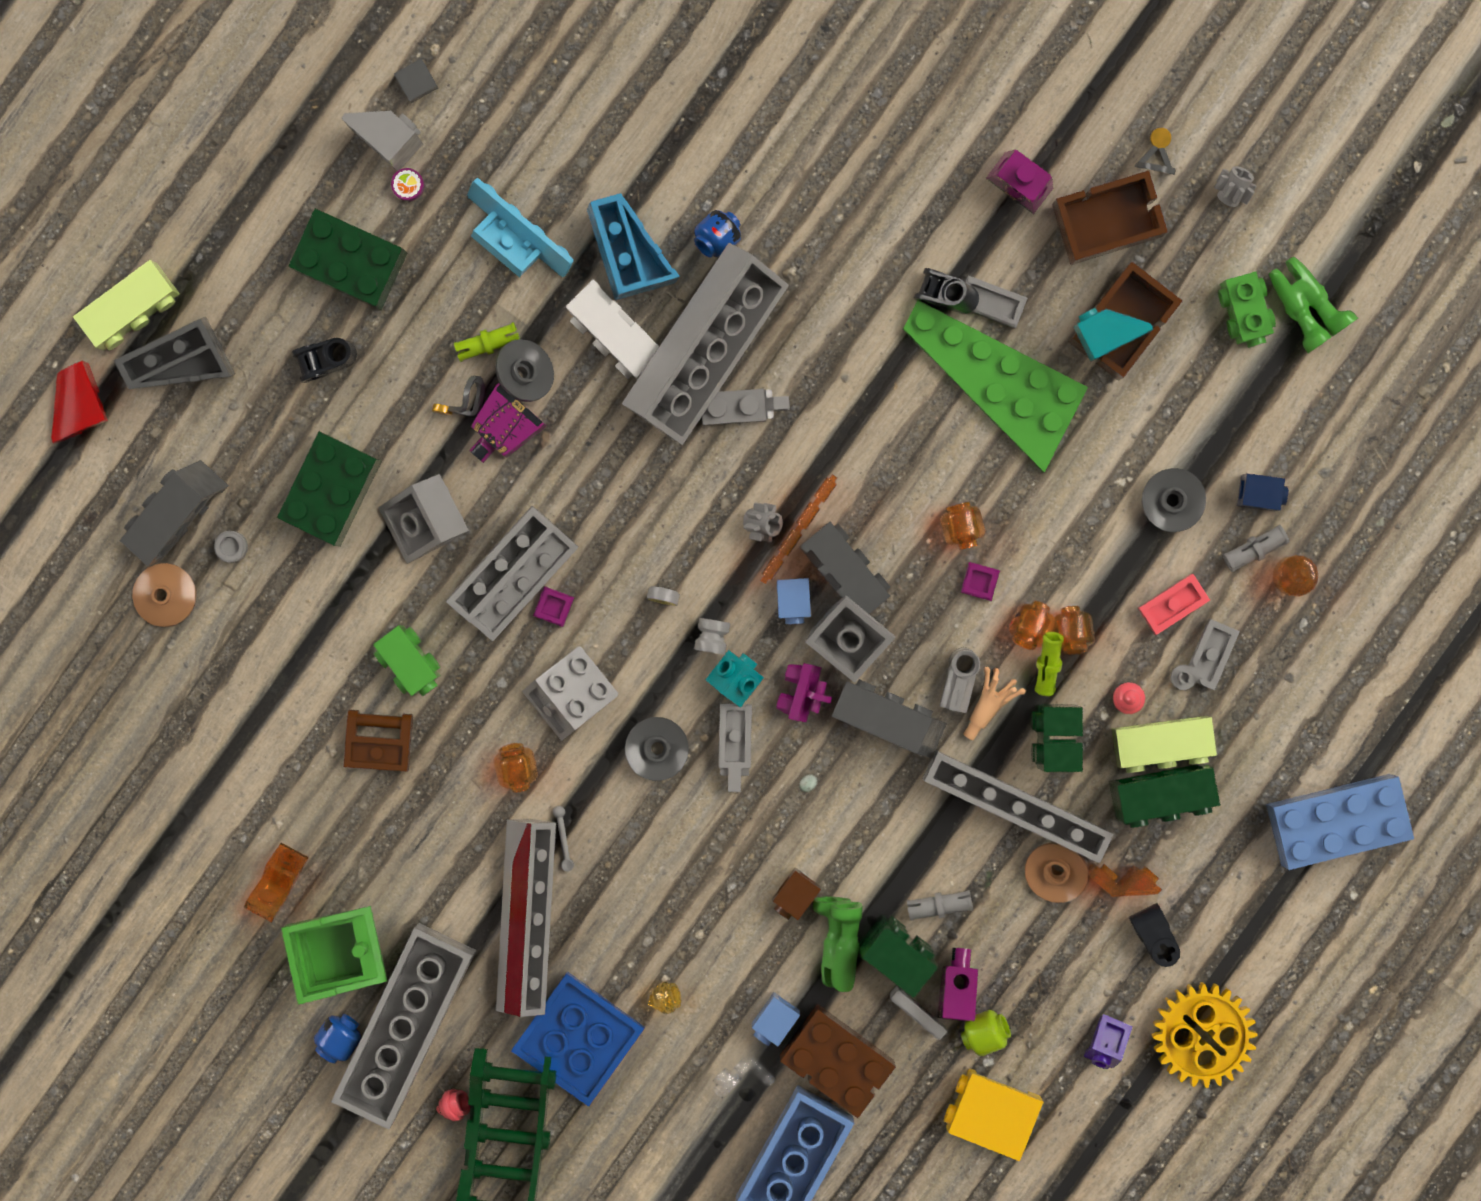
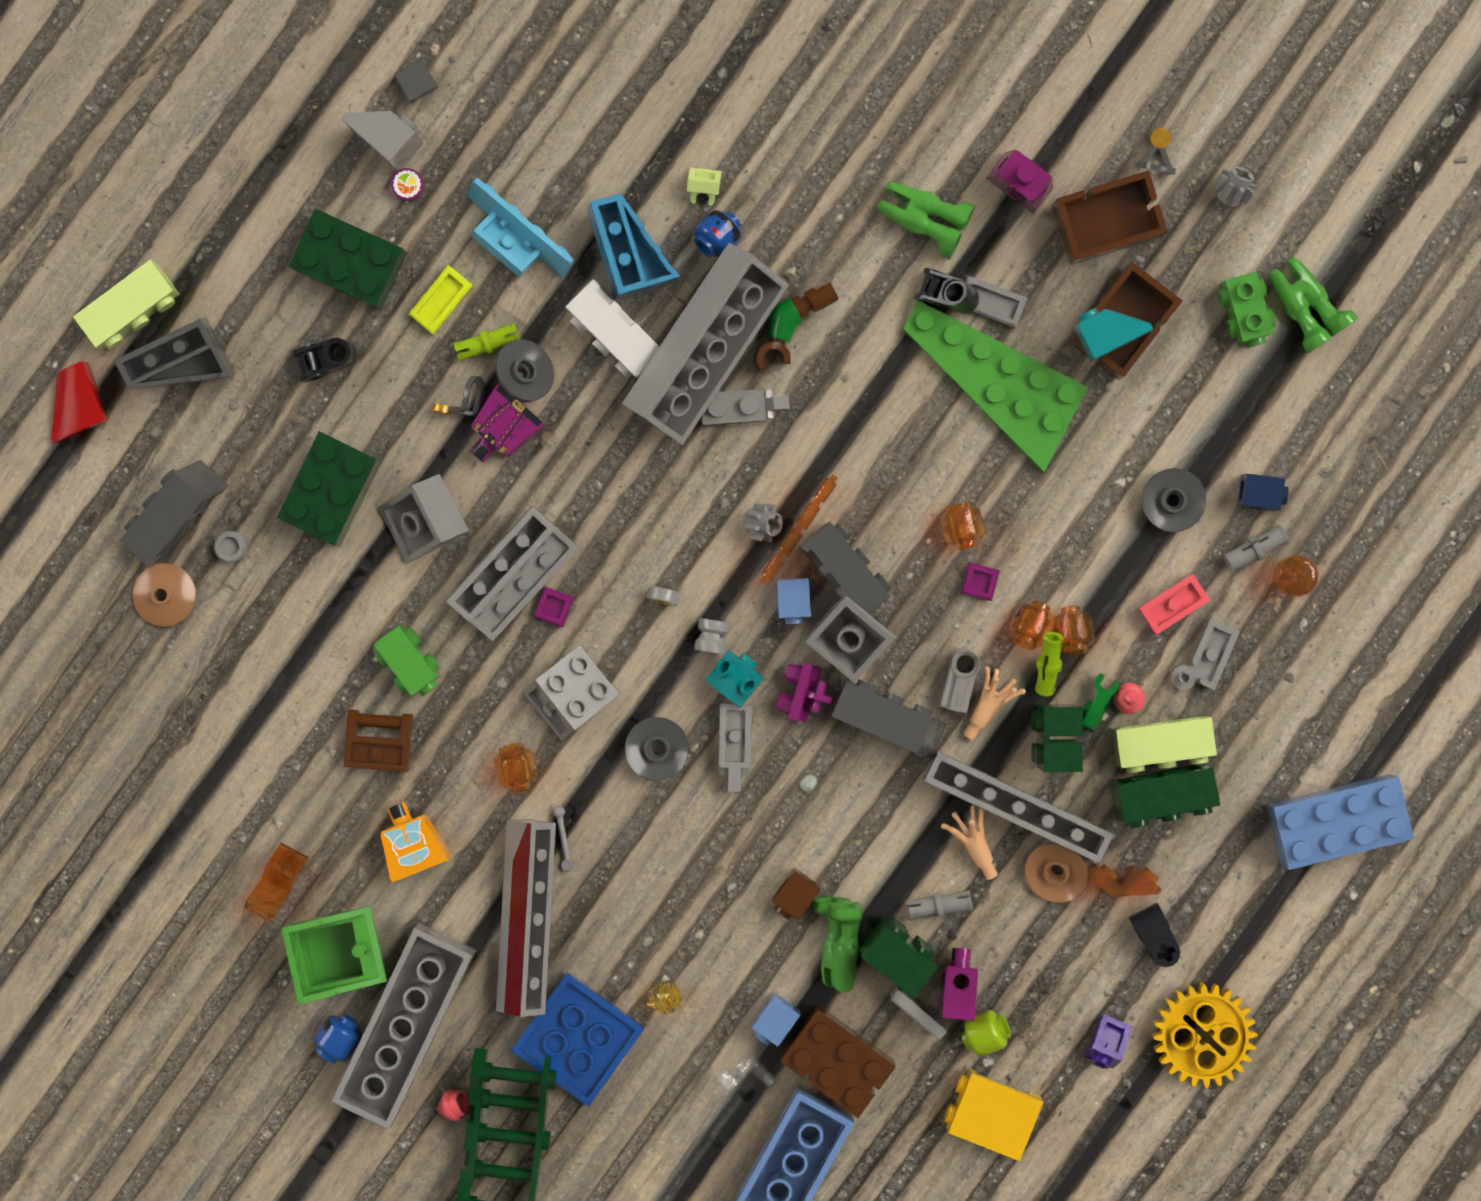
none -> light orange torso [381,801,452,883]
none -> neon yellow tile [408,265,474,335]
none -> yellowish green tile [687,167,722,205]
none -> piece [754,283,839,373]
none -> bright green piece [876,182,975,260]
none -> light nougat piece [941,805,998,880]
none -> green plate [1083,673,1120,732]

